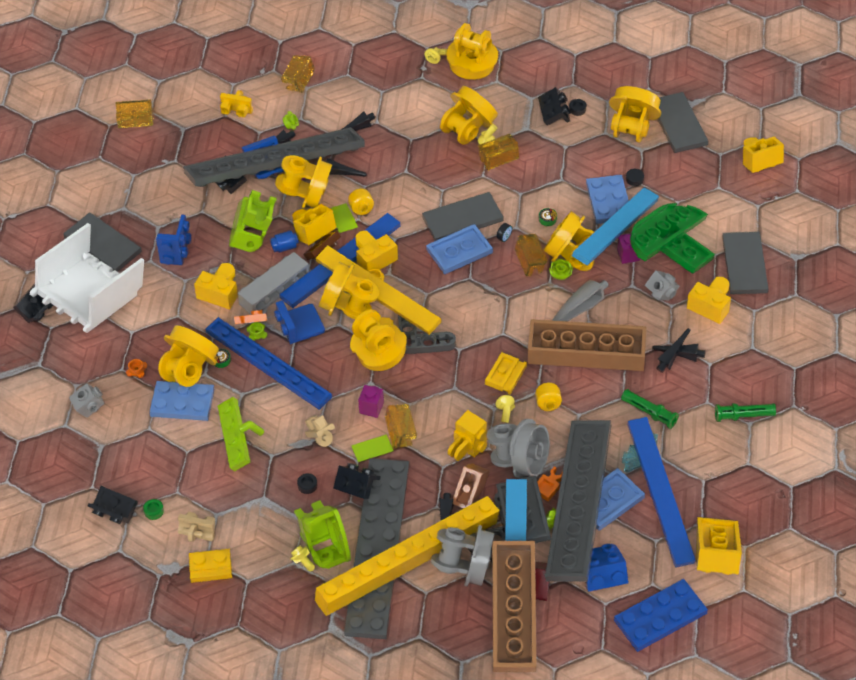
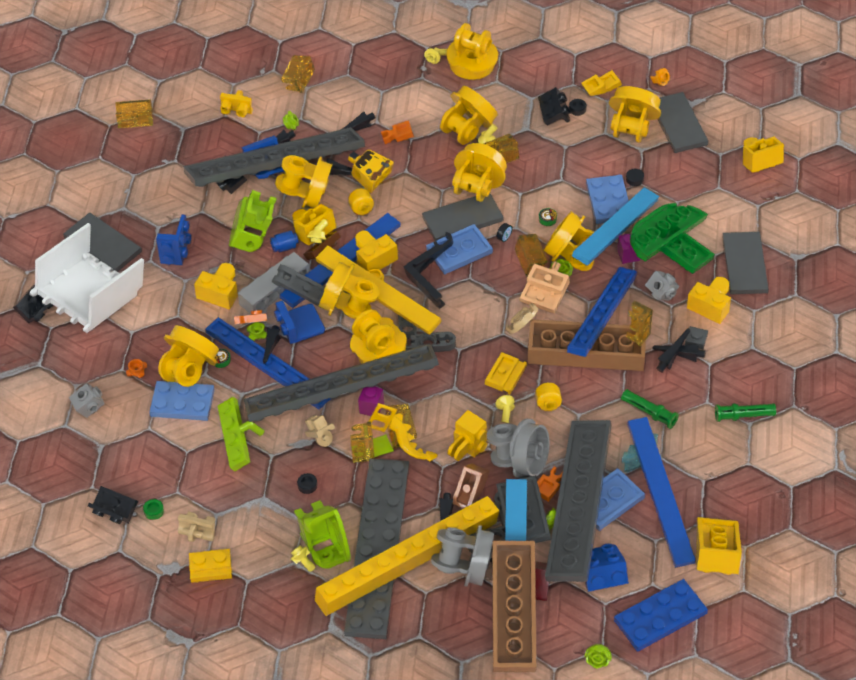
lime sticker [330,203,358,233] -> none
black bracket [333,463,381,499] -> none
light grey piece [552,280,609,322] -> none
none -> dark grey plate [243,343,439,422]
none -> black piece [263,325,281,363]
none -> dark grey plate [272,264,325,306]
none -> light yellow plate [307,219,328,243]
none -> yellow torso [348,150,394,193]
none -> clear yellow hinge [350,421,374,463]
none -> yellow piece [366,403,438,462]
none -> orange plate [381,120,414,144]
none -> black hinge [403,232,453,309]
none -> yellow piece [452,143,507,202]
none -> tan tile [506,303,538,334]
none -> light nougat plate [520,262,570,314]
none -> blue tile [567,267,637,357]
none -> yellow slope [581,70,622,96]
none -> lime plate [584,644,612,669]
none -> clear yellow hinge [626,300,653,347]
none -> light orange plate [650,68,670,86]
none -> dark grey plate [685,326,708,350]

